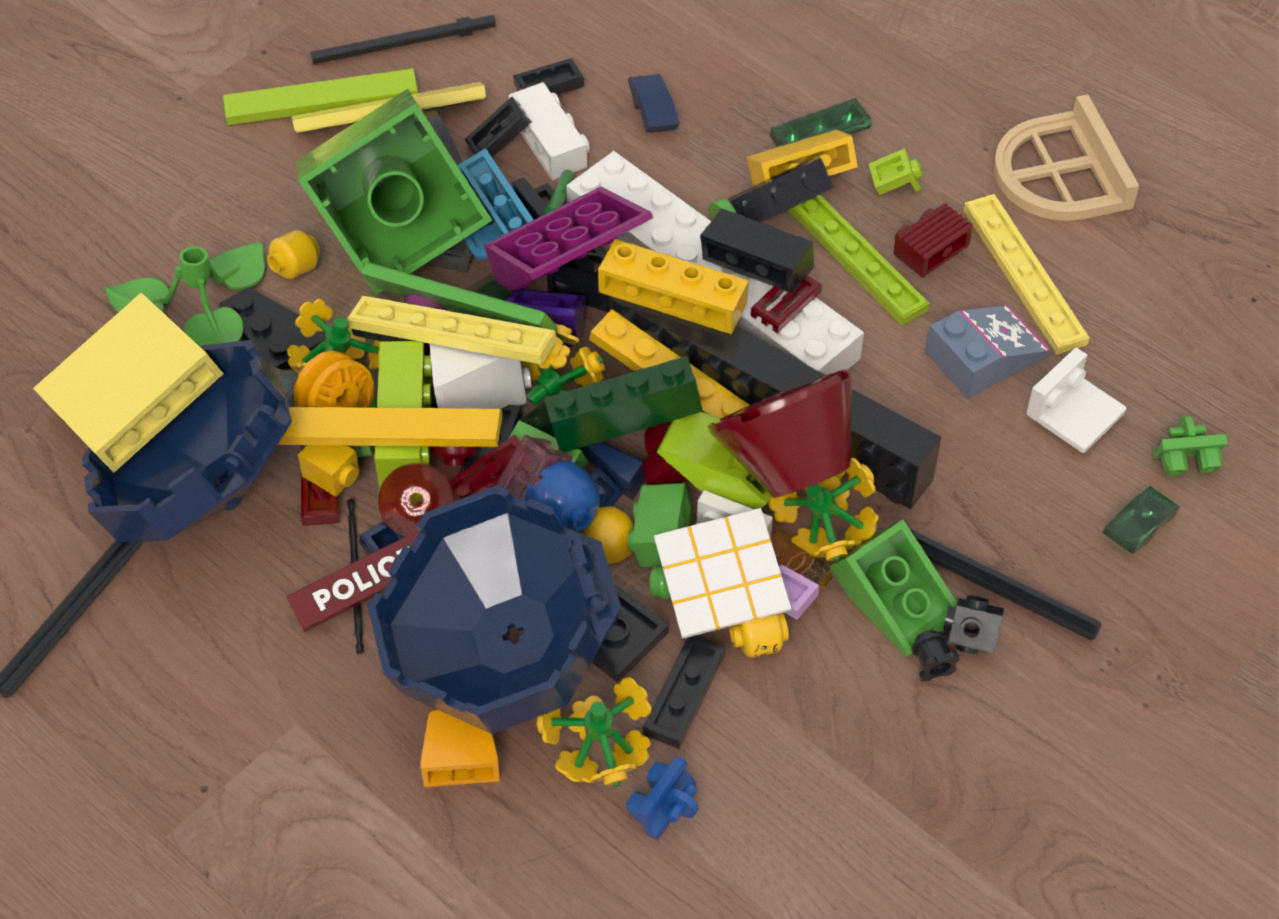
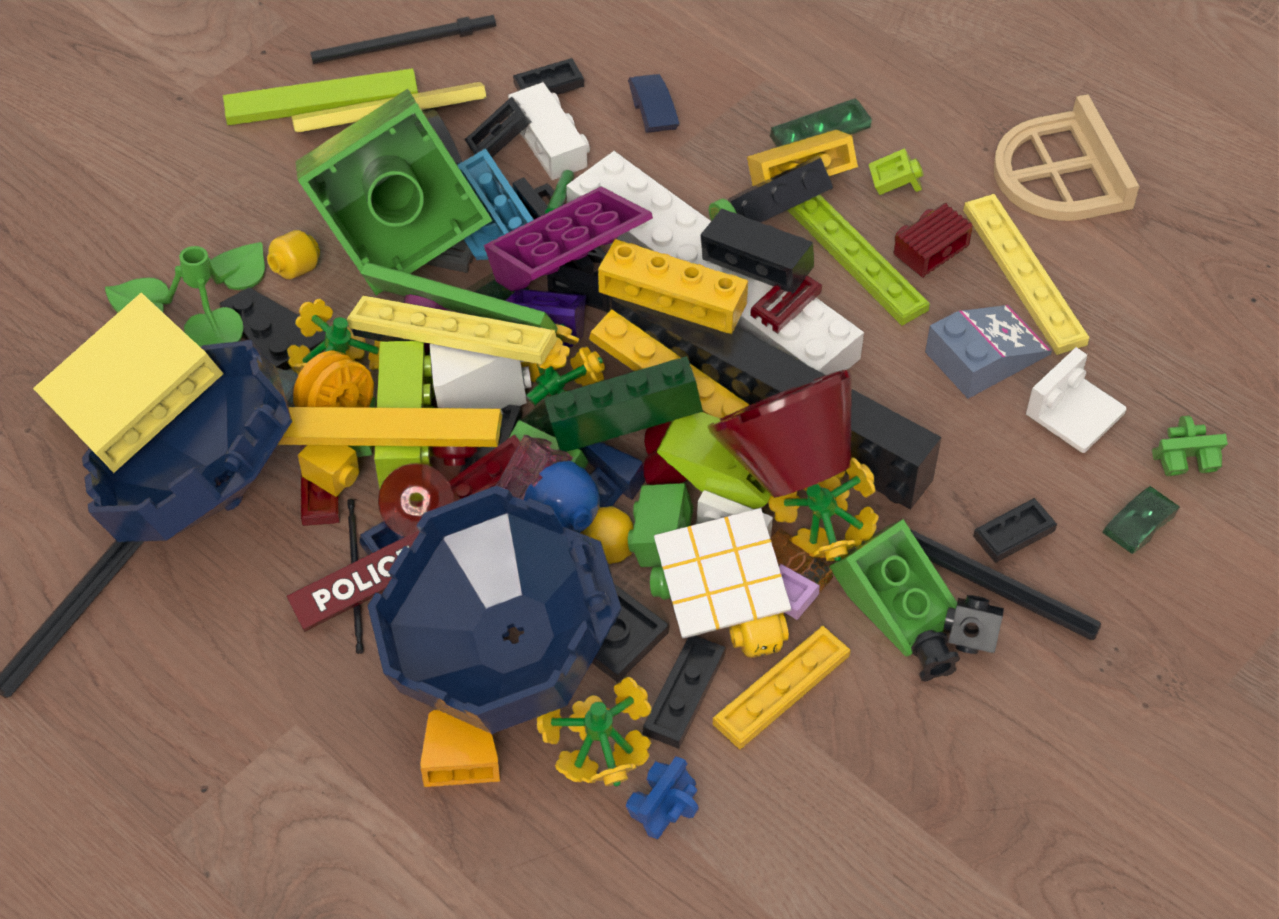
none -> yellow tile [712,626,851,750]
none -> black plate [973,498,1057,563]

